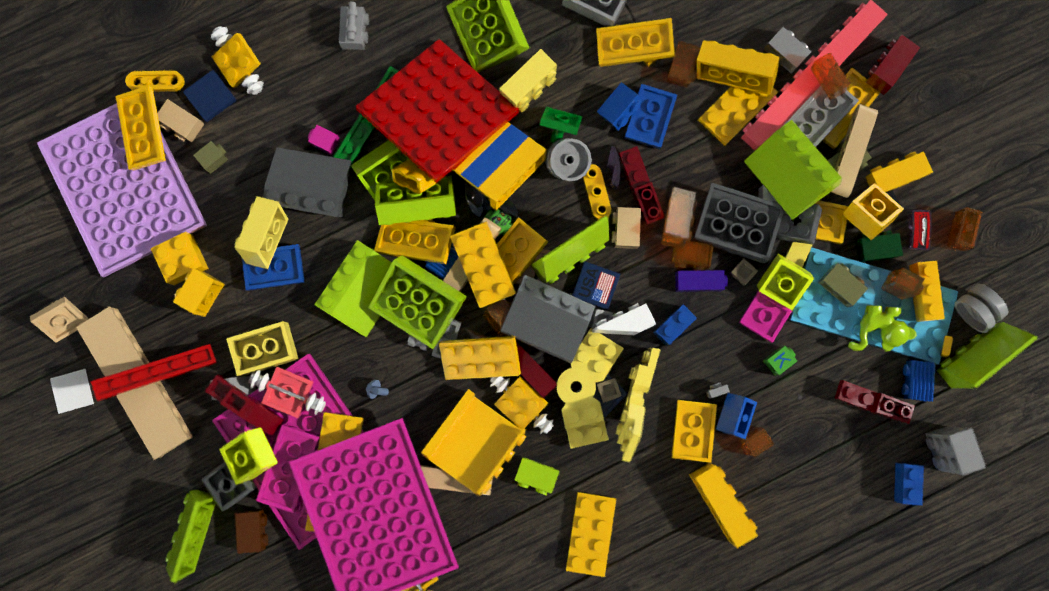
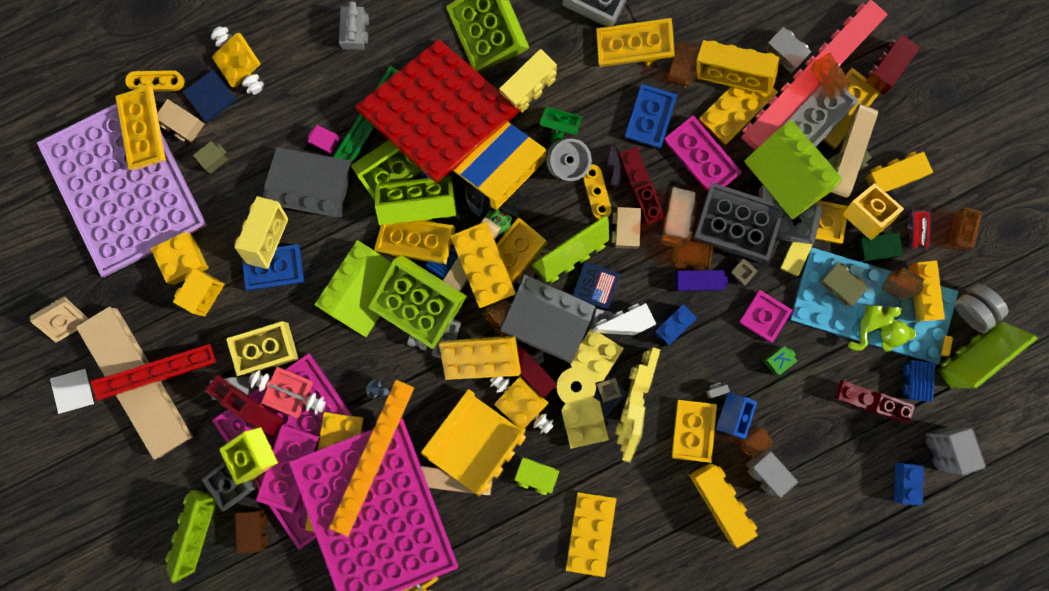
yellow brick [392,159,436,194] -> none
blue brick [597,82,643,131] -> none
neon yellow brick [757,254,814,310] -> none
none -> light orange plate [329,380,414,536]
none -> dark pink plate [663,116,742,192]
none -> light grey brick [745,450,798,498]

